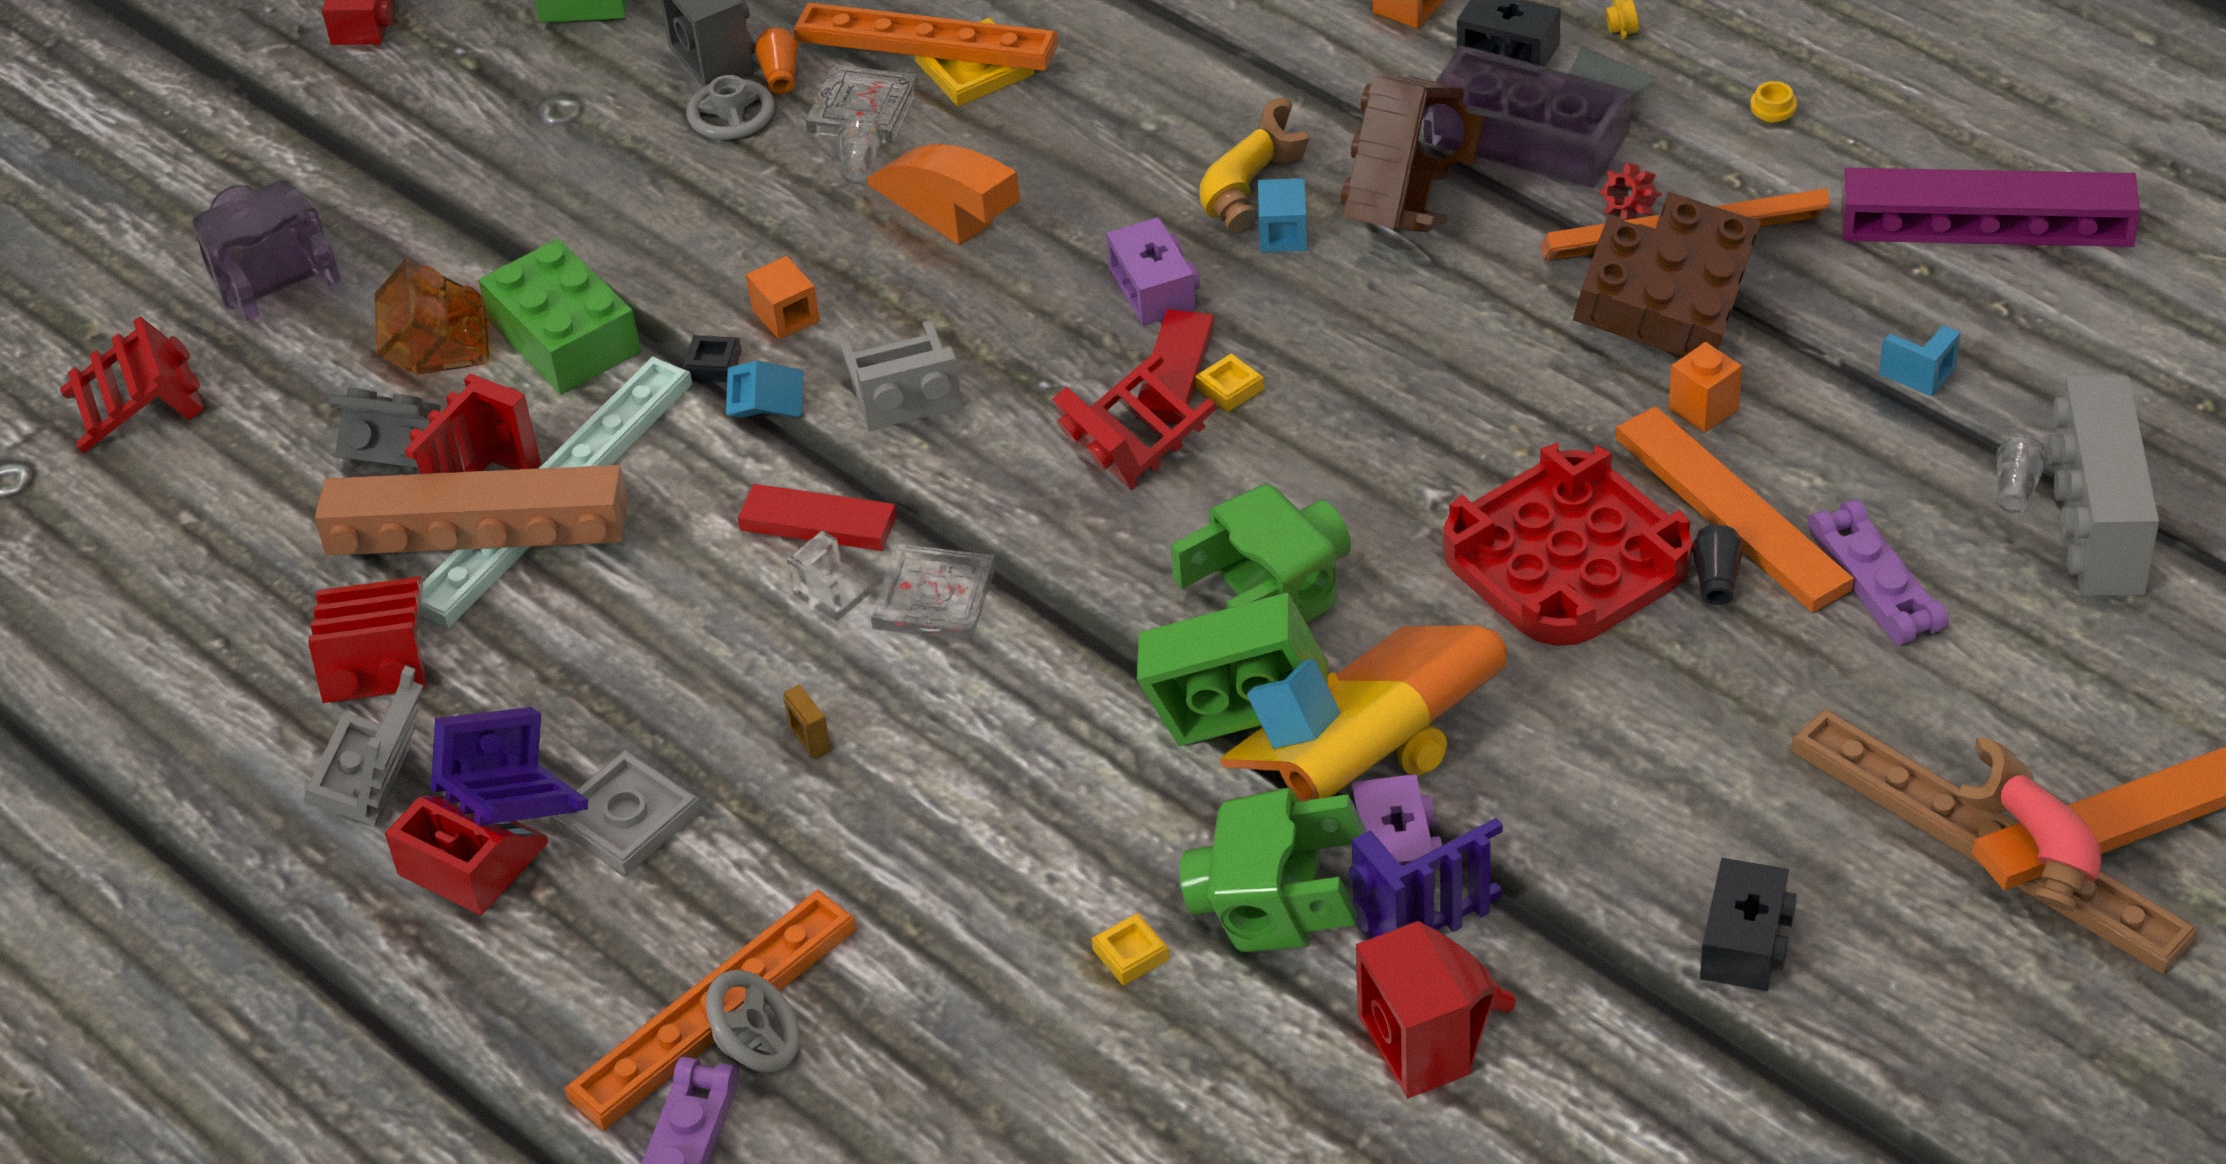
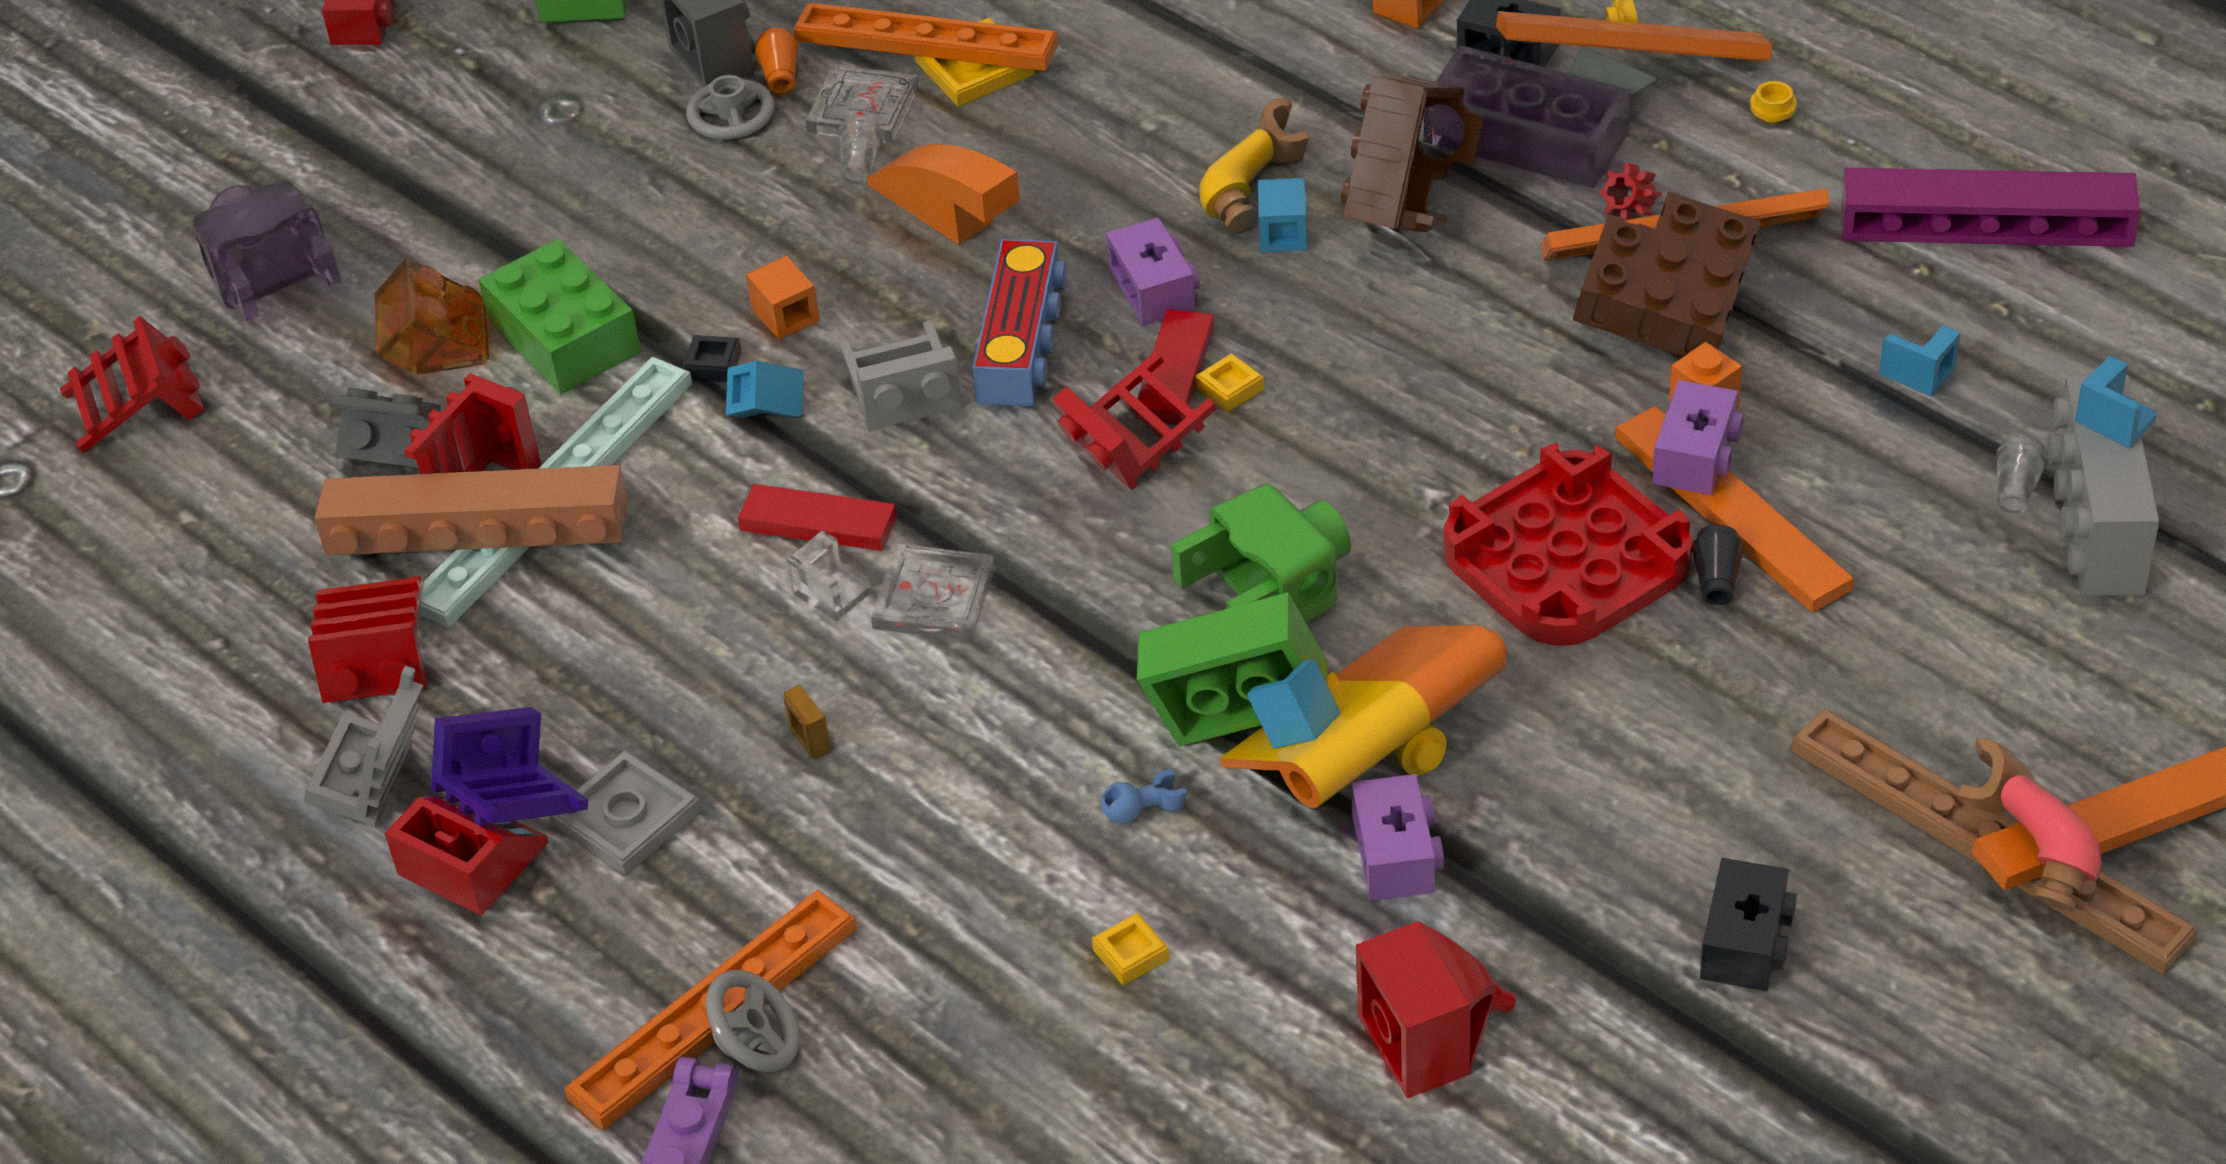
bright green piece [1180,787,1366,952] -> none
dark purple plate [1349,818,1503,937] -> none
medium lavender plate [1808,499,1949,646] -> none
none -> brick [972,239,1067,406]
none -> medium blue arm [1100,769,1187,824]
none -> orange tile [1496,11,1772,61]
none -> medium lavender brick [1652,380,1745,495]
none -> dark azure panel [2075,355,2157,448]

